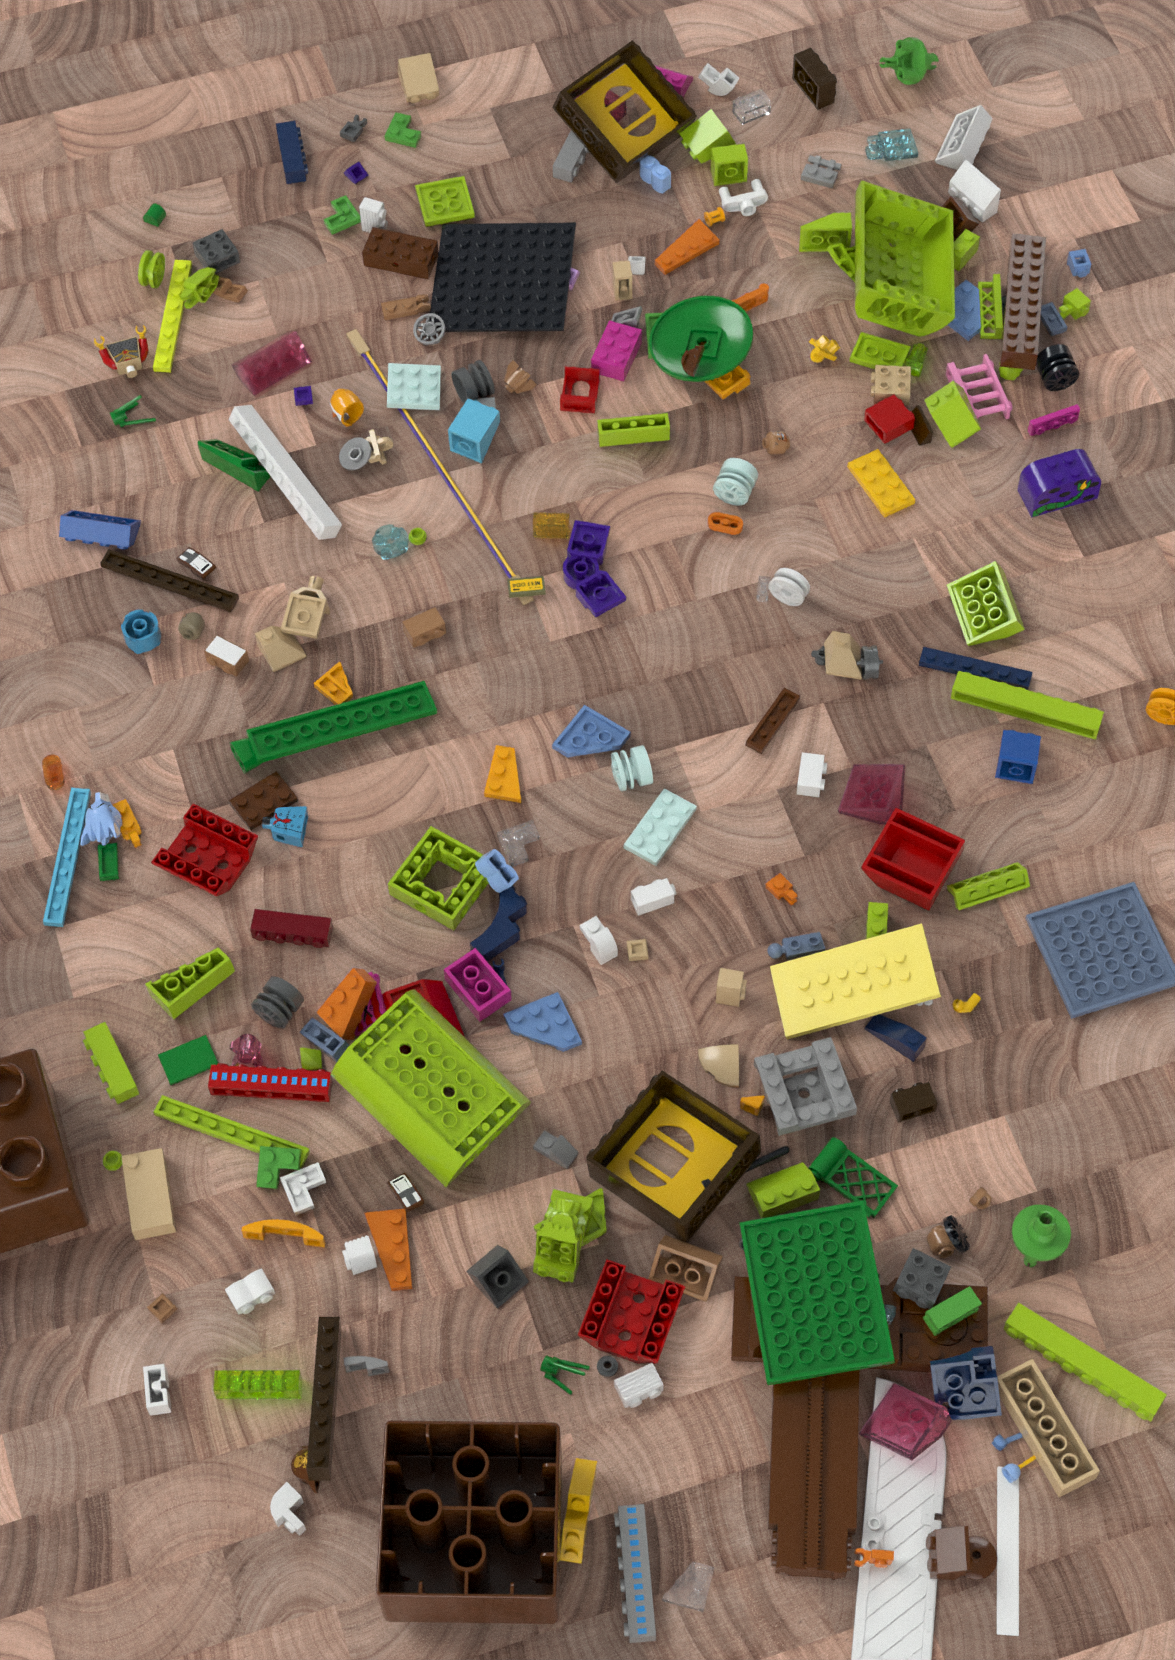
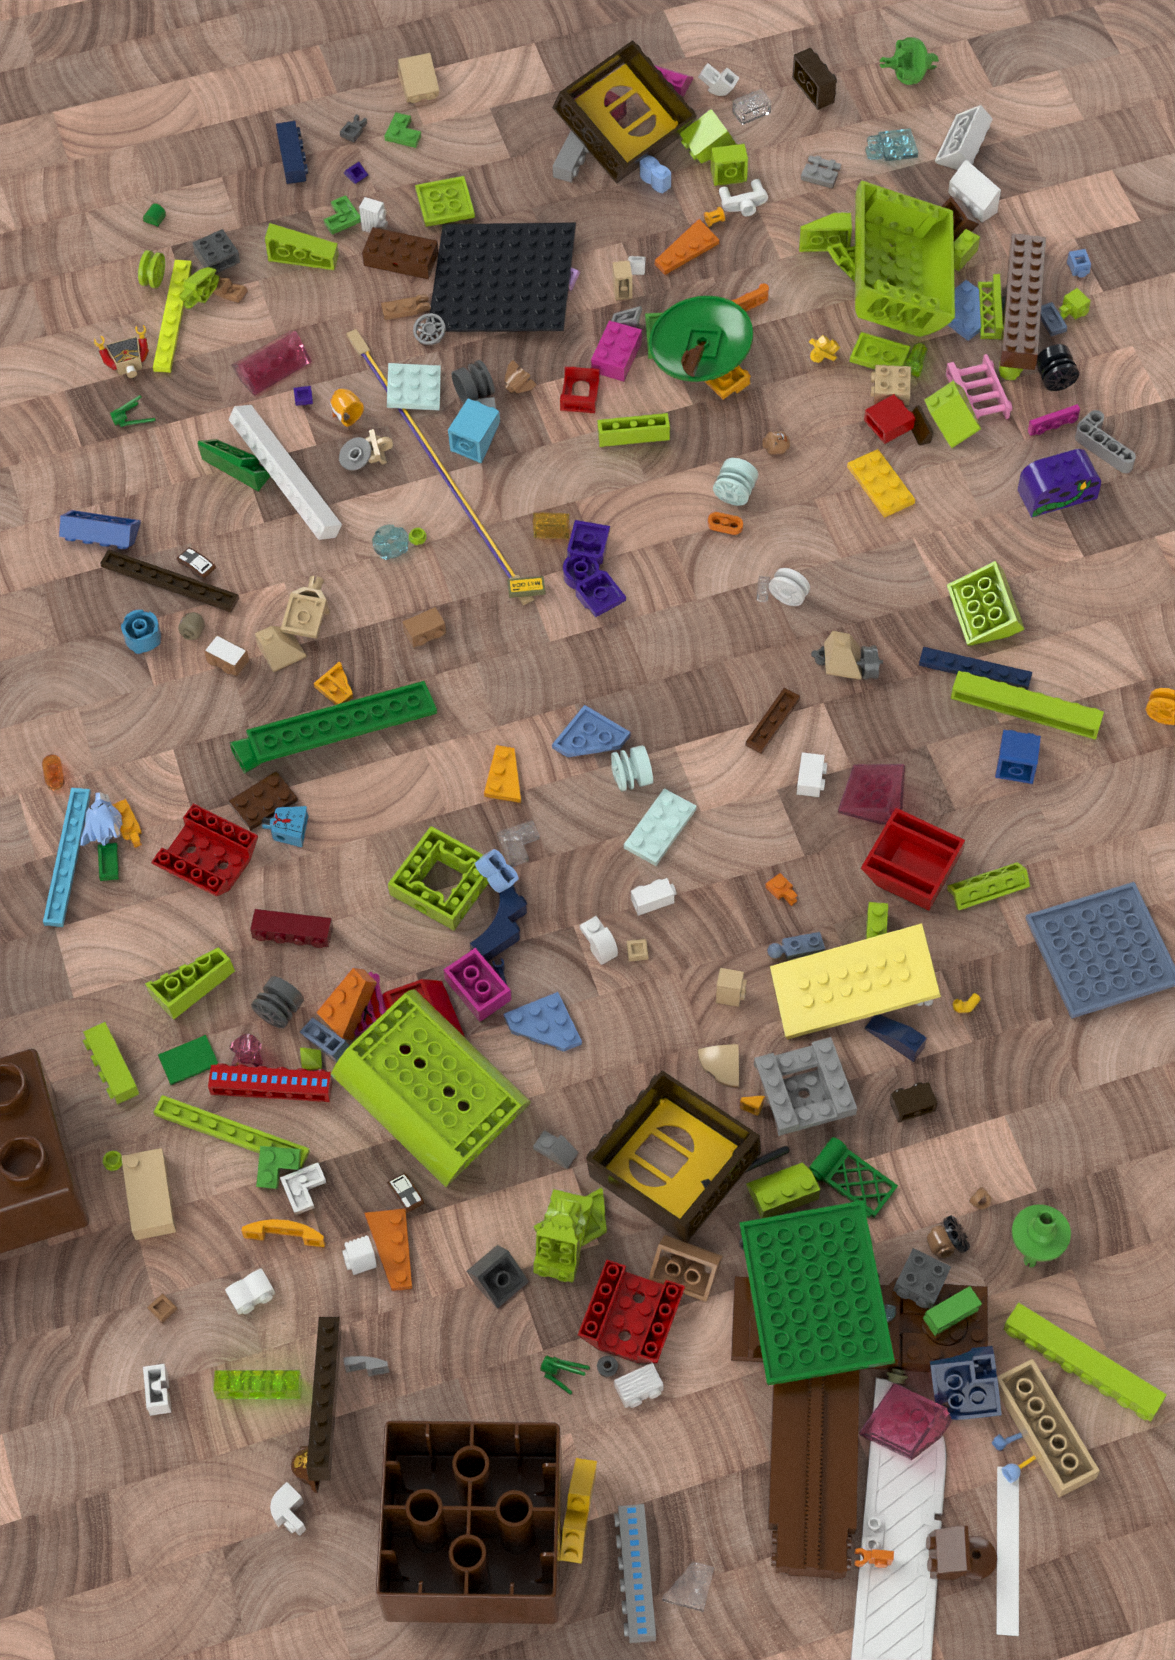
none -> lime wedge [265,223,339,270]
none -> olive plate [887,1368,908,1384]
none -> light grey beam [1075,410,1136,473]

